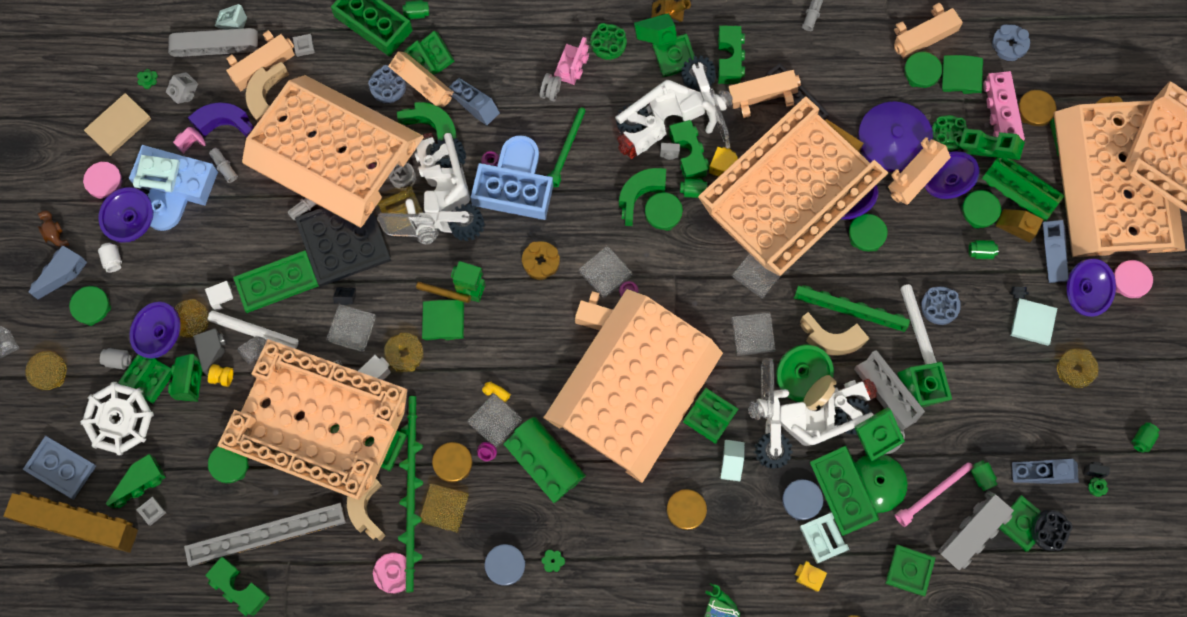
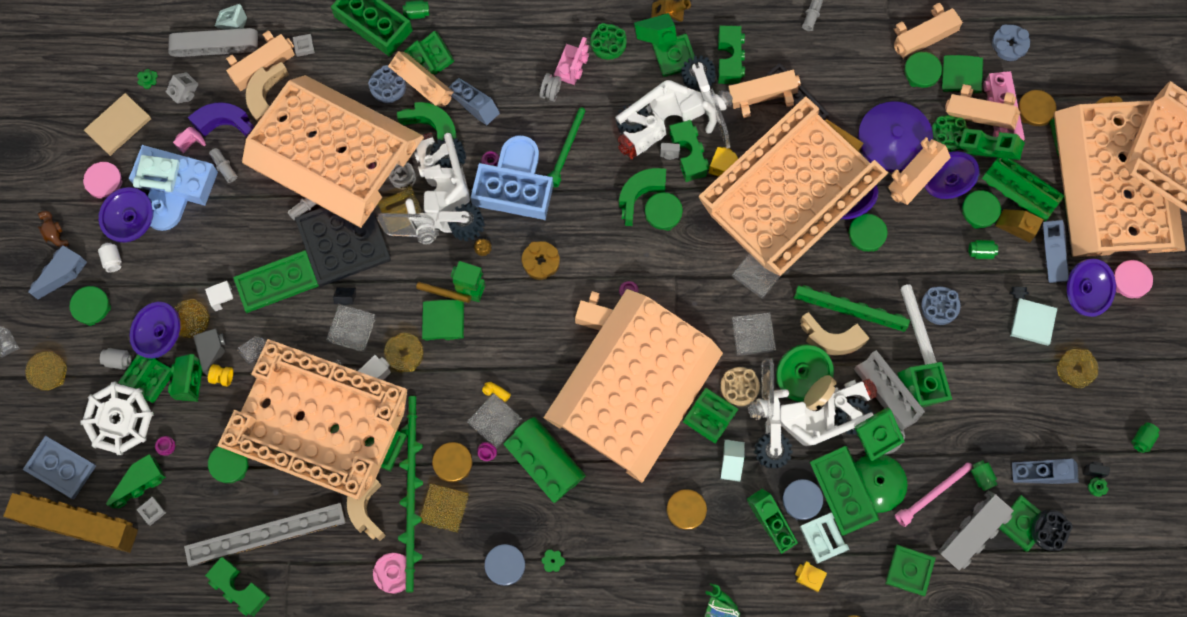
white axle [208,311,298,349] -> none
clear plate [579,246,632,299] -> none
green brick [680,178,707,198] -> none
none -> magenta plate [155,436,176,456]
none -> pearl gold piece [474,239,492,256]
none -> tan tile [720,367,760,406]
none -> green slope [746,488,798,554]
none -> light nougat brick [945,84,1020,130]

